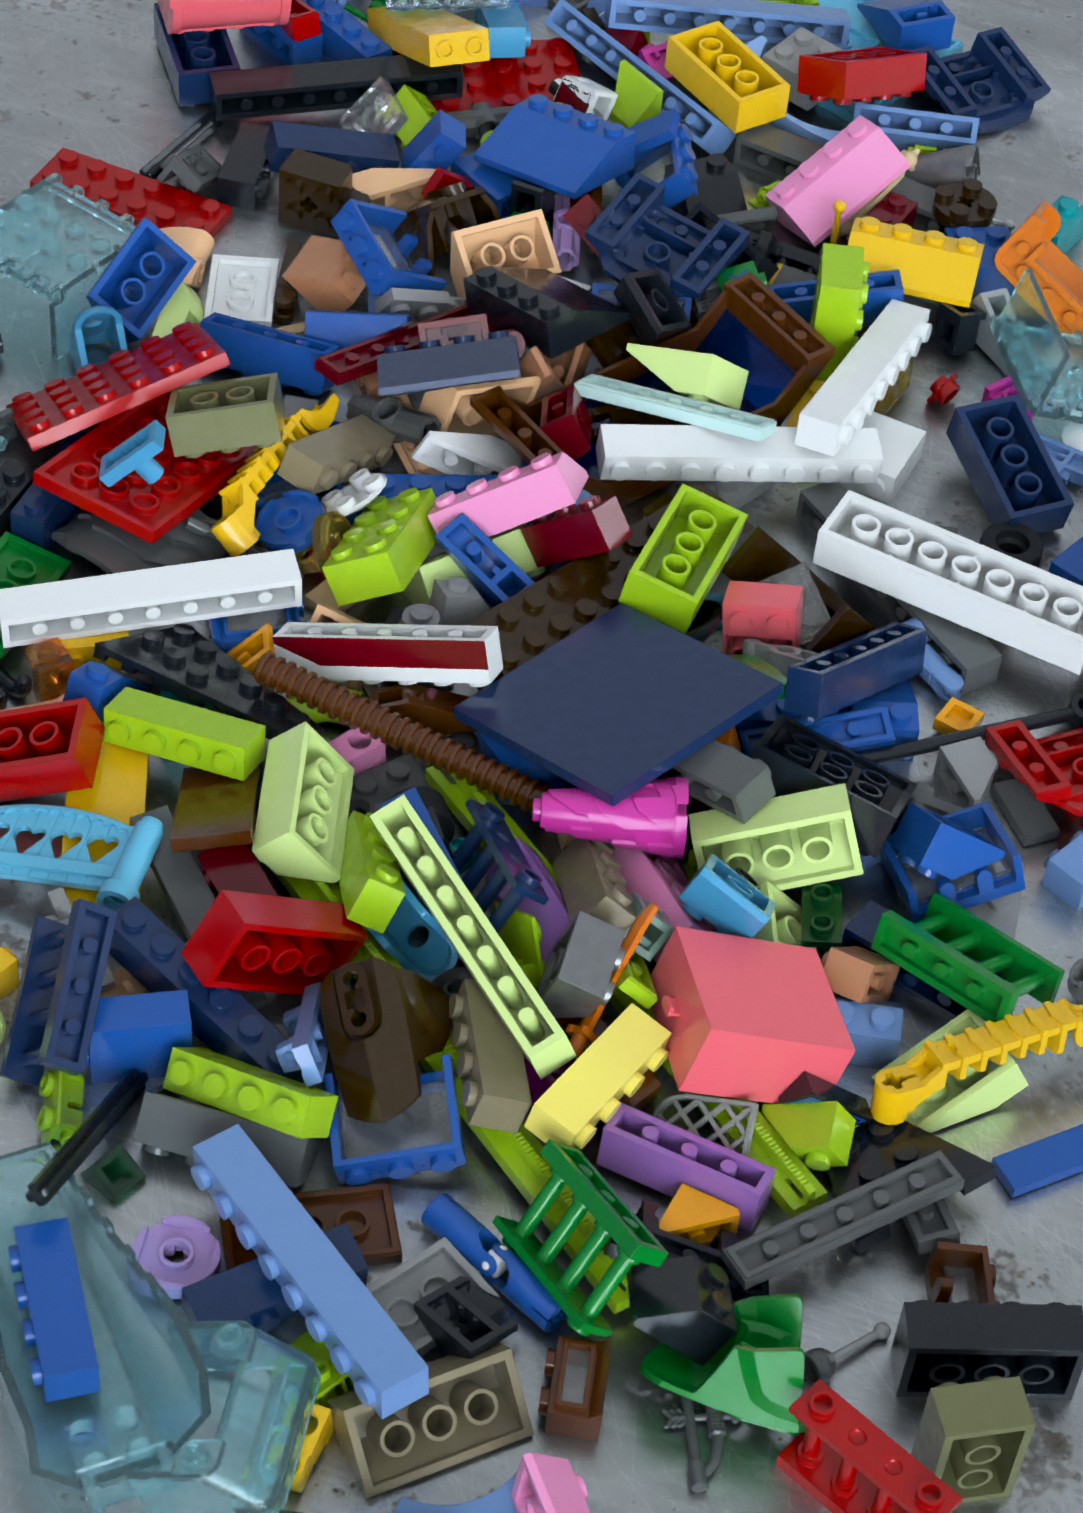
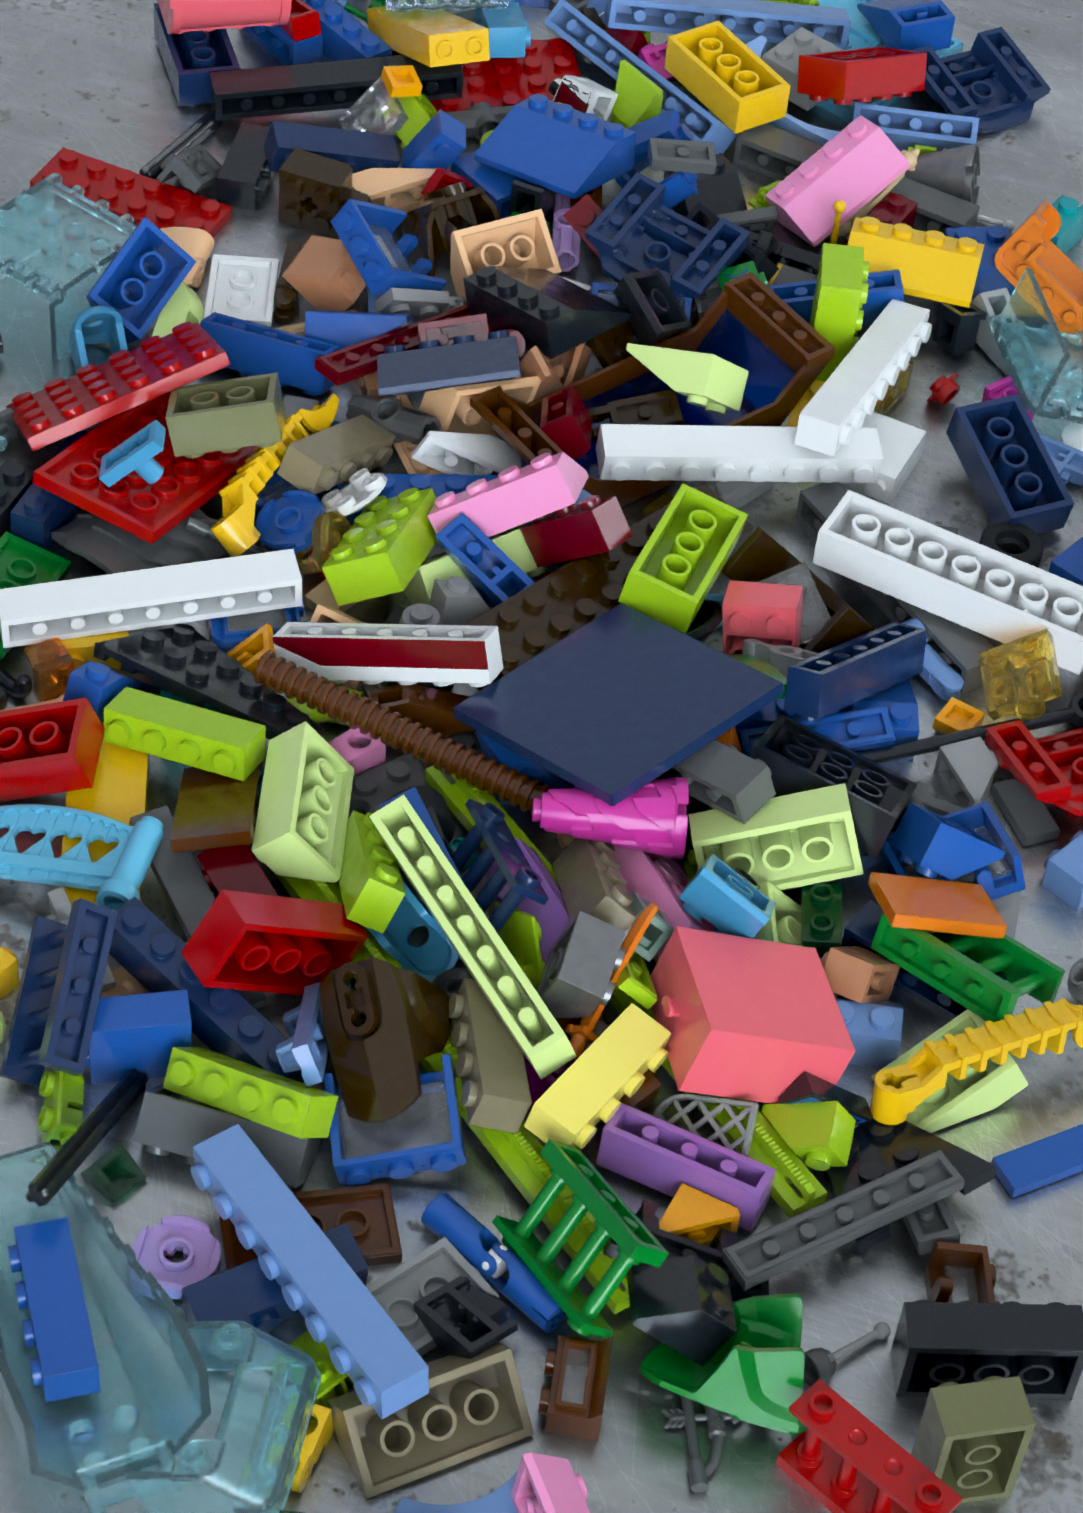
light aqua tile [574,374,777,442] -> none
dark brown plate [932,178,998,228] -> none
none -> light orange plate [381,65,423,97]
none -> dark grey plate [647,137,717,174]
none -> orange tile [868,872,1007,939]
none -> clear yellow plate [978,628,1063,721]

